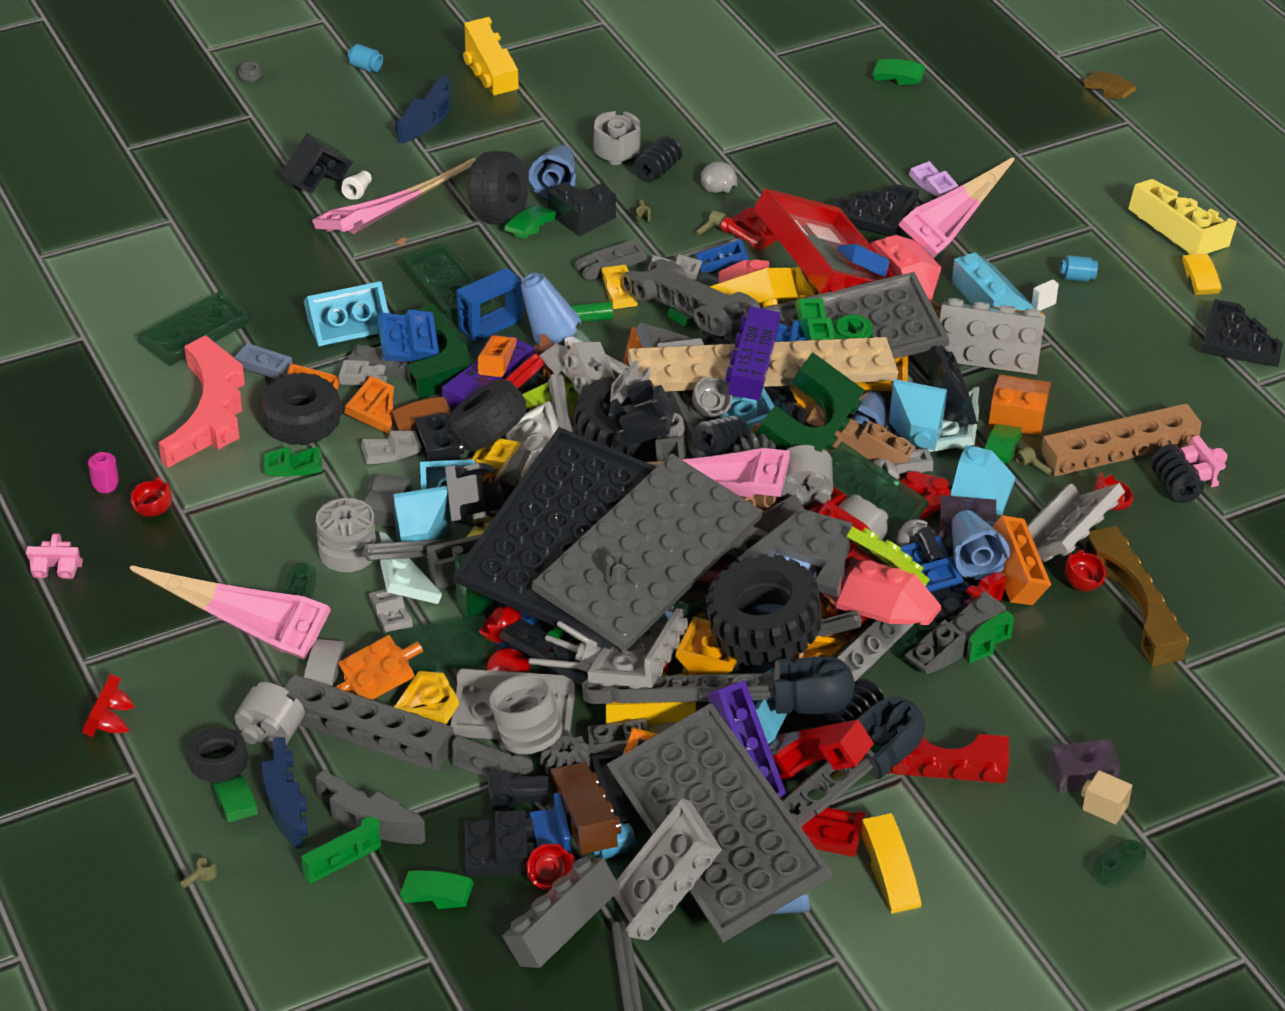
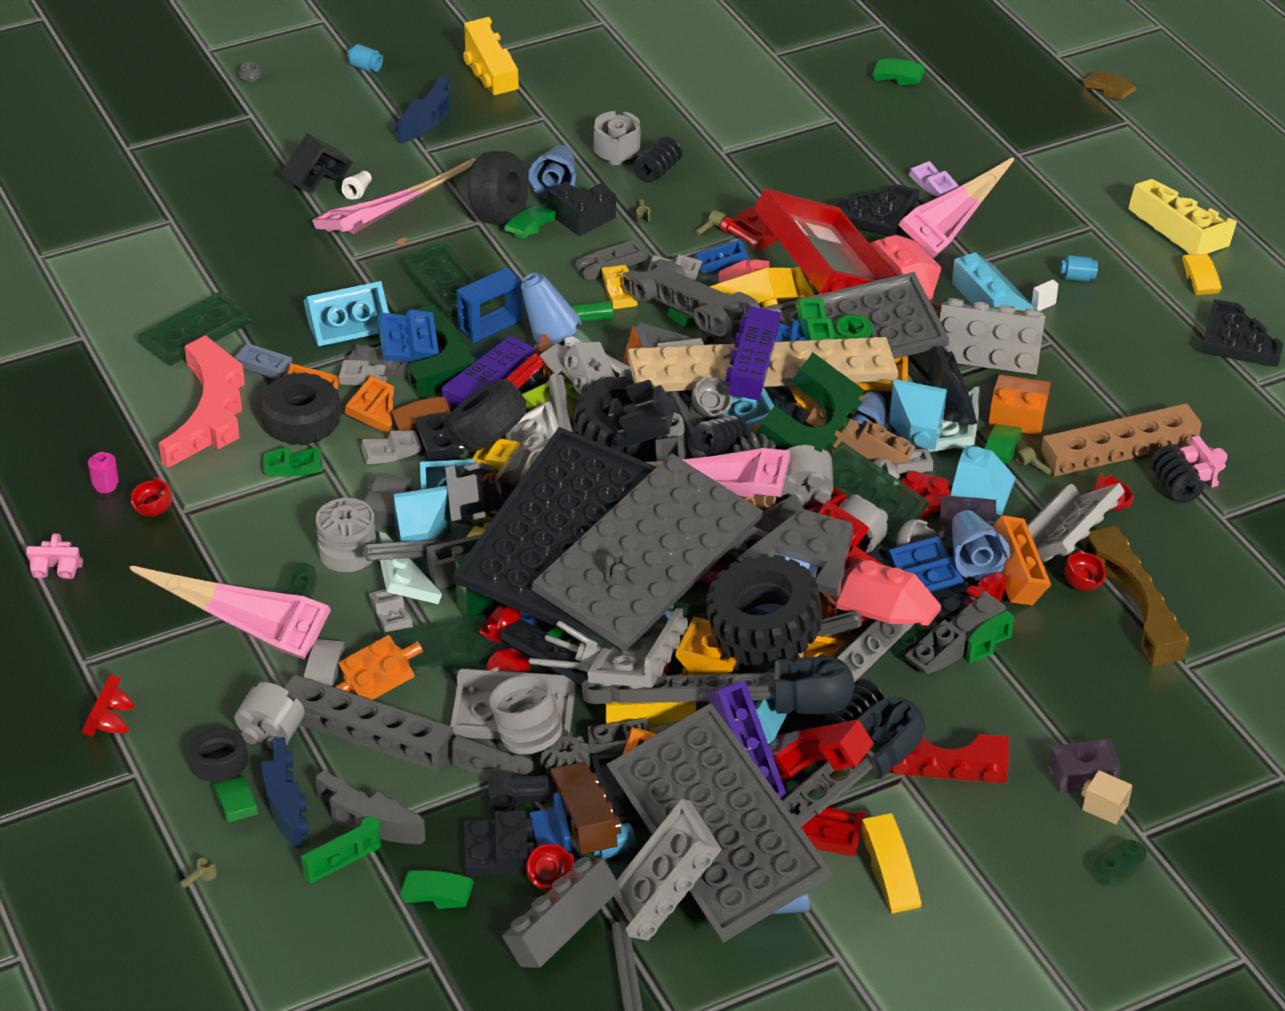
yellow plate [394,671,459,724] -> none
orange slope [478,335,517,377] -> none
light grey plate [610,360,651,403] -> none
light grey hair [701,161,737,193] -> none
blue slope [837,244,889,277] -> none
lime plate [846,527,930,586] -> none
black pin [914,527,944,563] -> none

